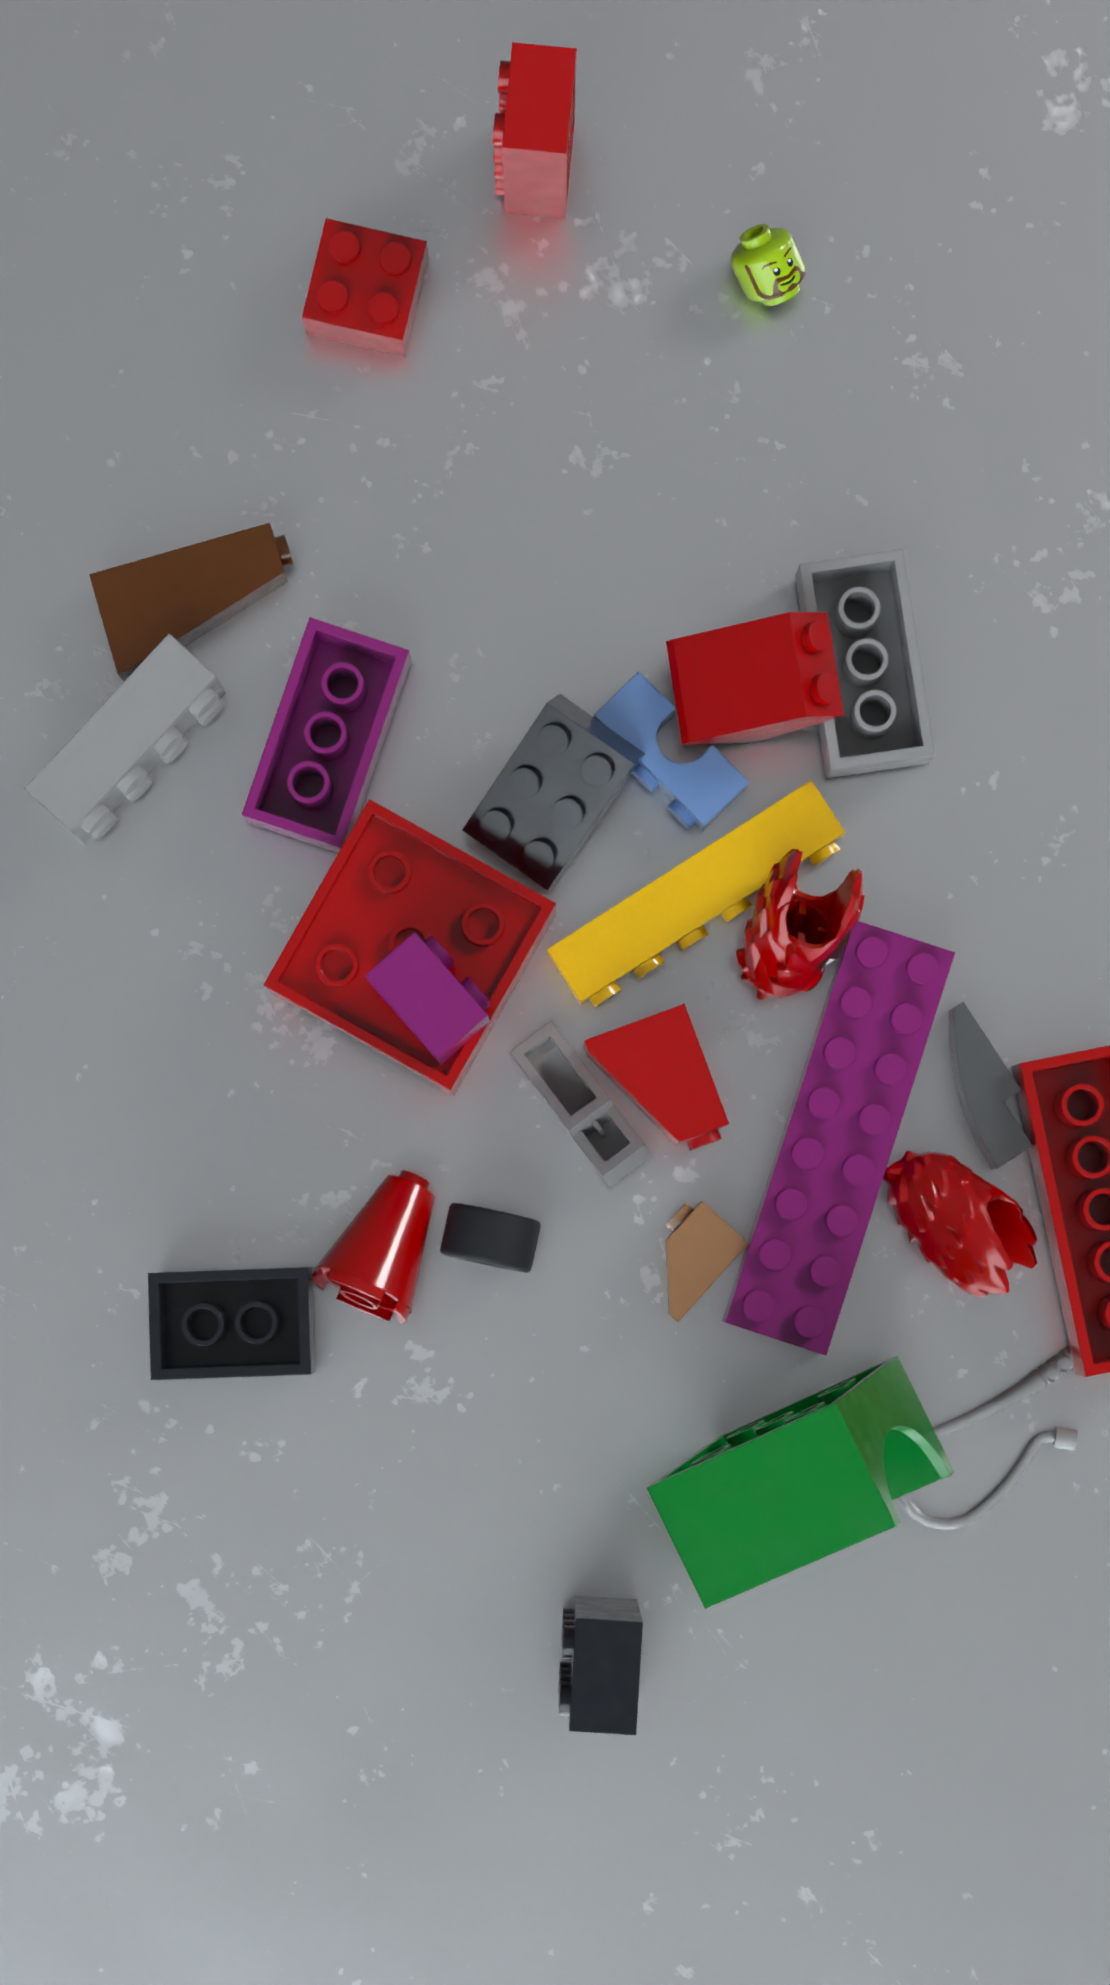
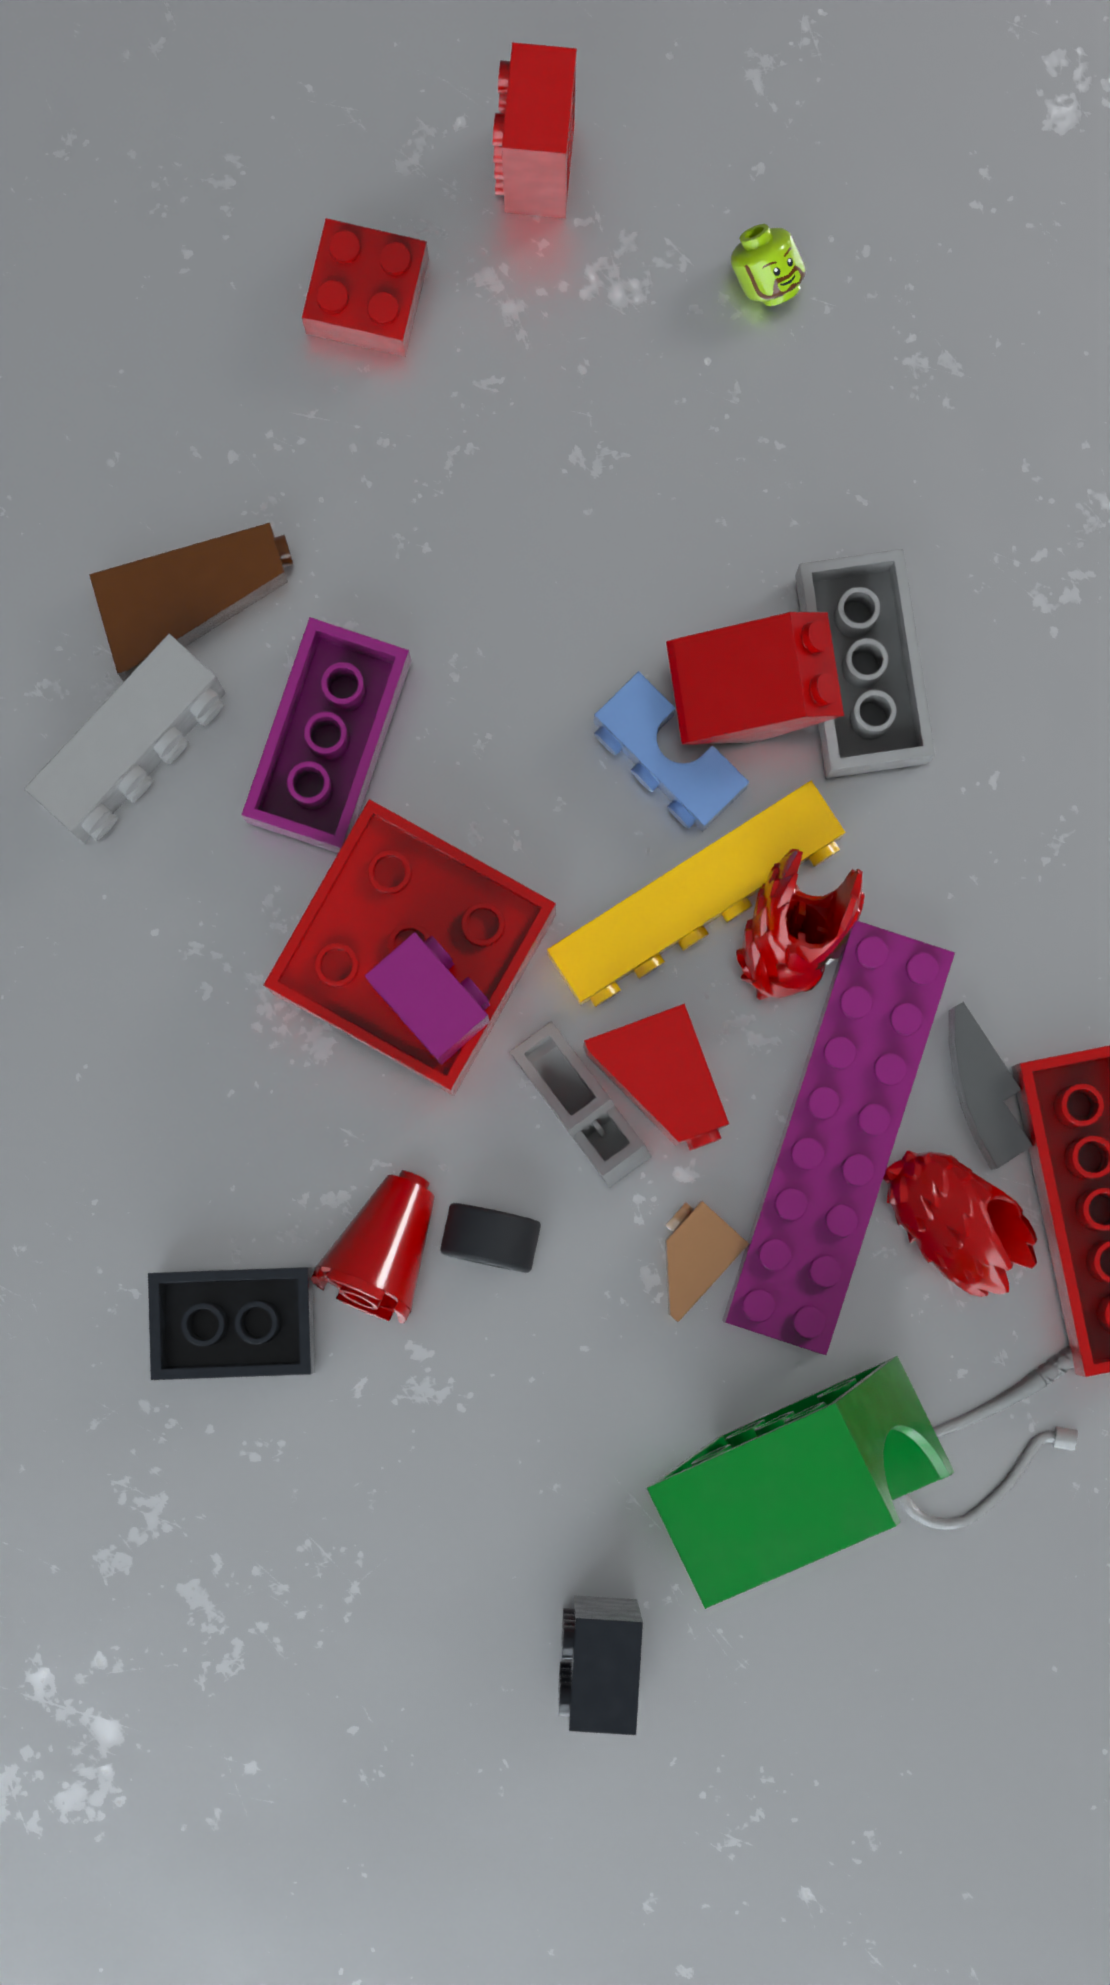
black brick [462,694,645,891] -> none

